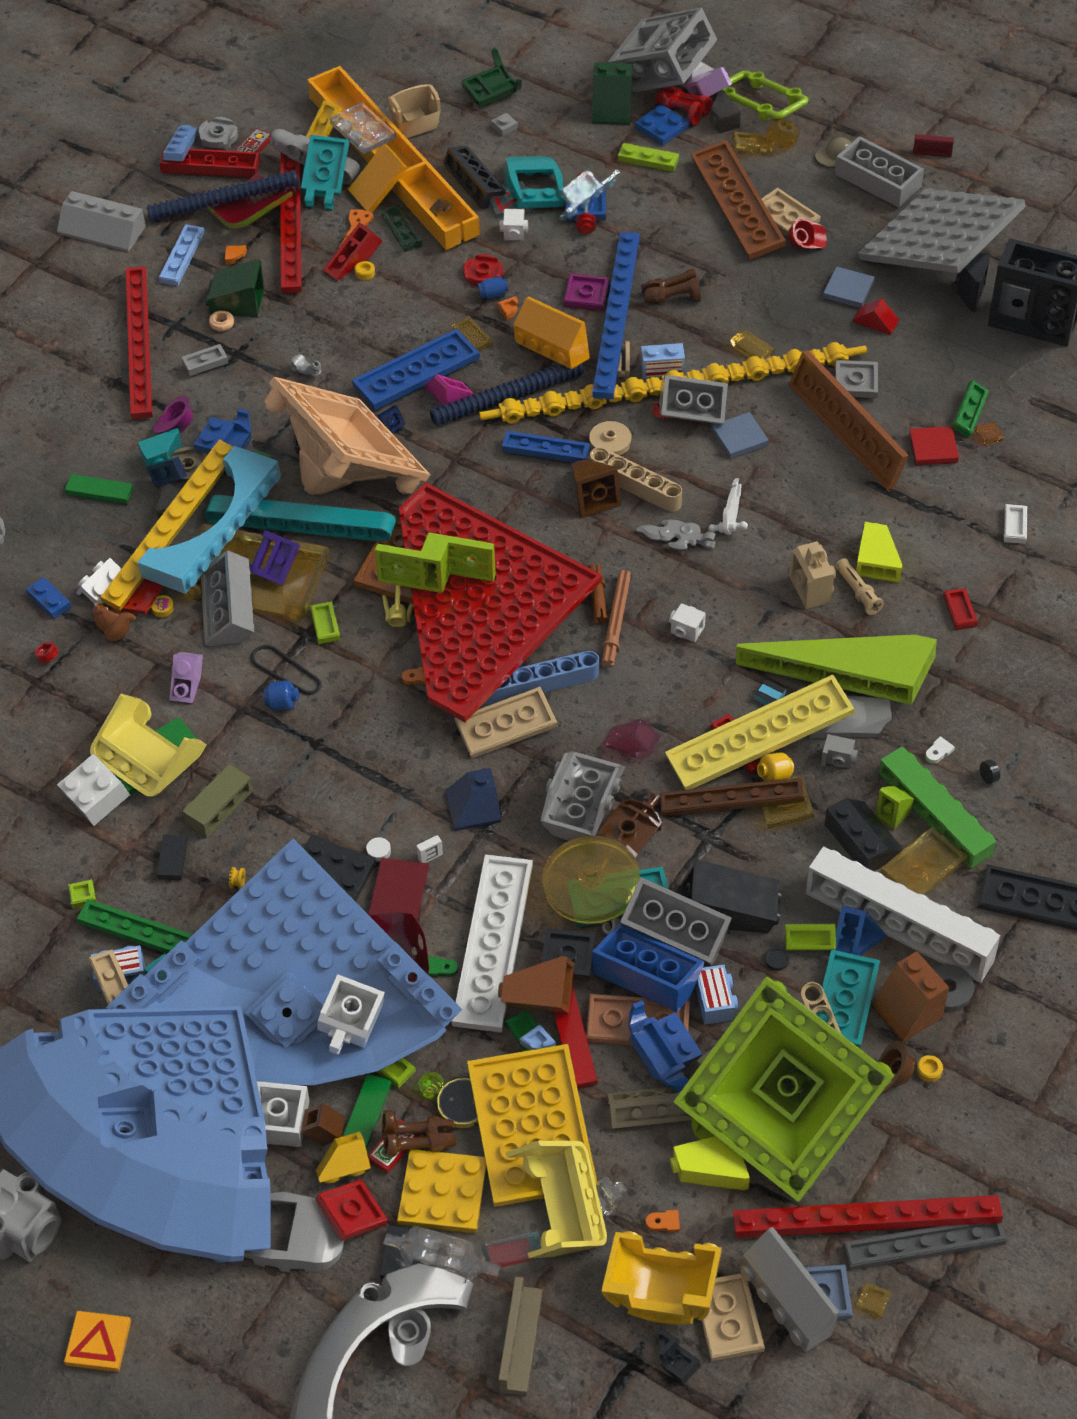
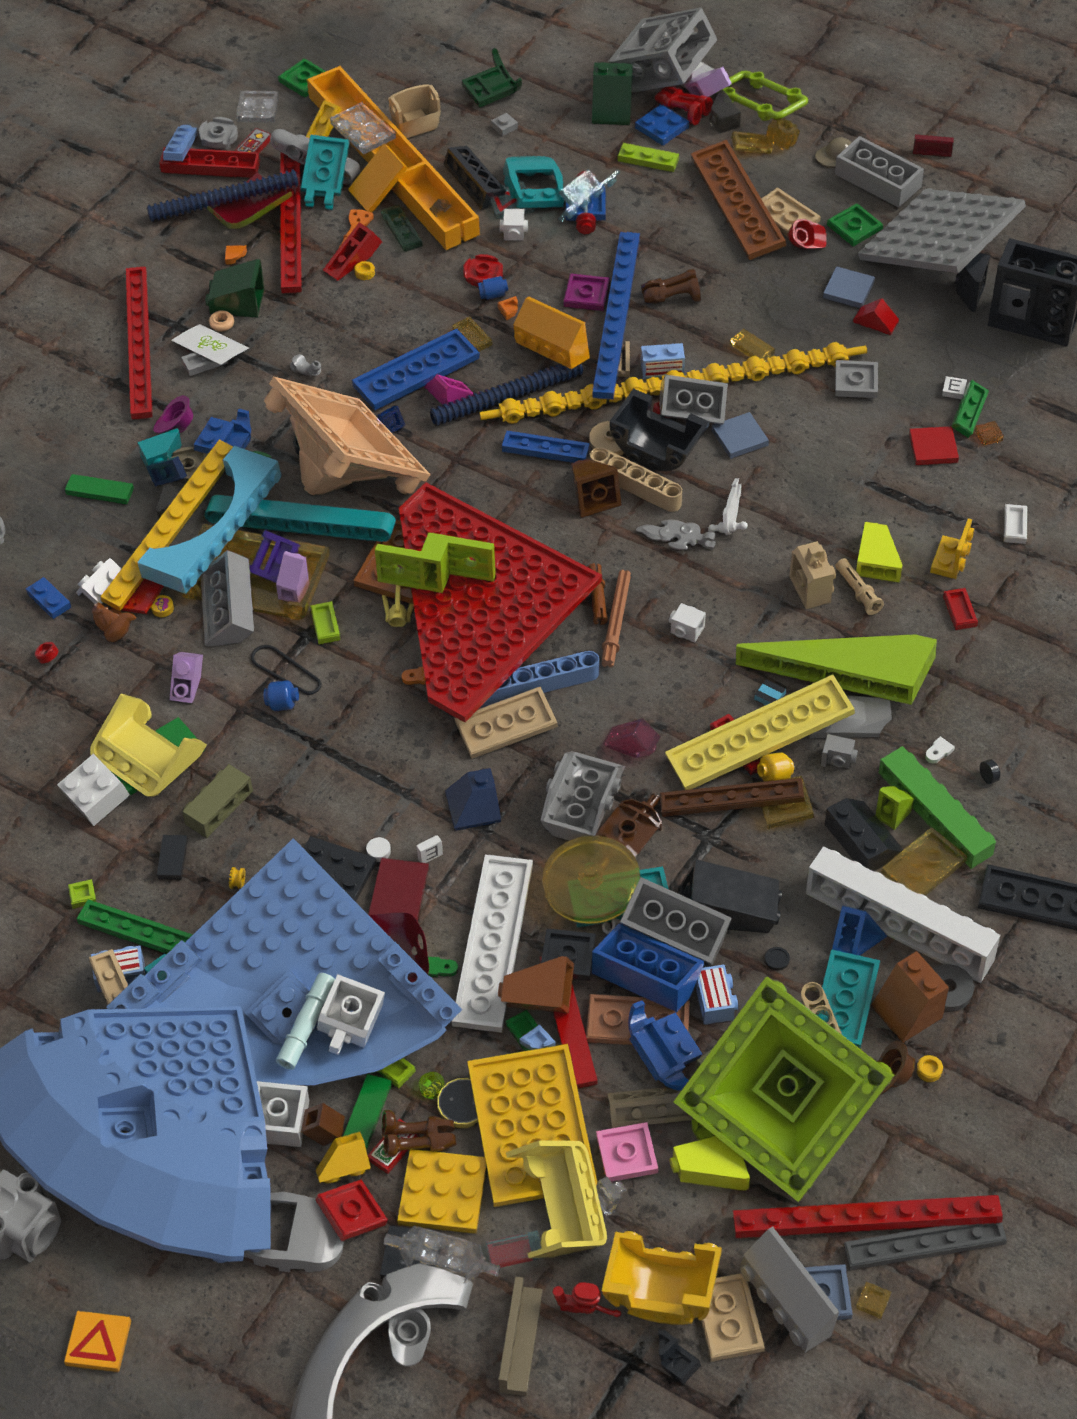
light grey slope [57,191,146,252] -> none
light blue tile [158,224,205,286] -> none
orange piece [646,1210,680,1233] -> none
lime tile [785,924,836,950] -> none
dark orange plate [789,350,909,490] -> none
none -> white sticker [171,324,249,365]
none -> clear plate [236,91,279,123]
none -> lavender slope [276,551,310,605]
none -> light aqua piece [276,973,335,1070]
none -> green tile [278,58,326,98]
none -> red piece [553,1282,621,1317]
none -> bright pink plate [596,1122,658,1182]
none -> black cylinder [609,388,710,472]
none -> green tile [827,203,884,247]
none -> yellow bracket [930,518,975,579]
none -> white tile [942,376,967,399]

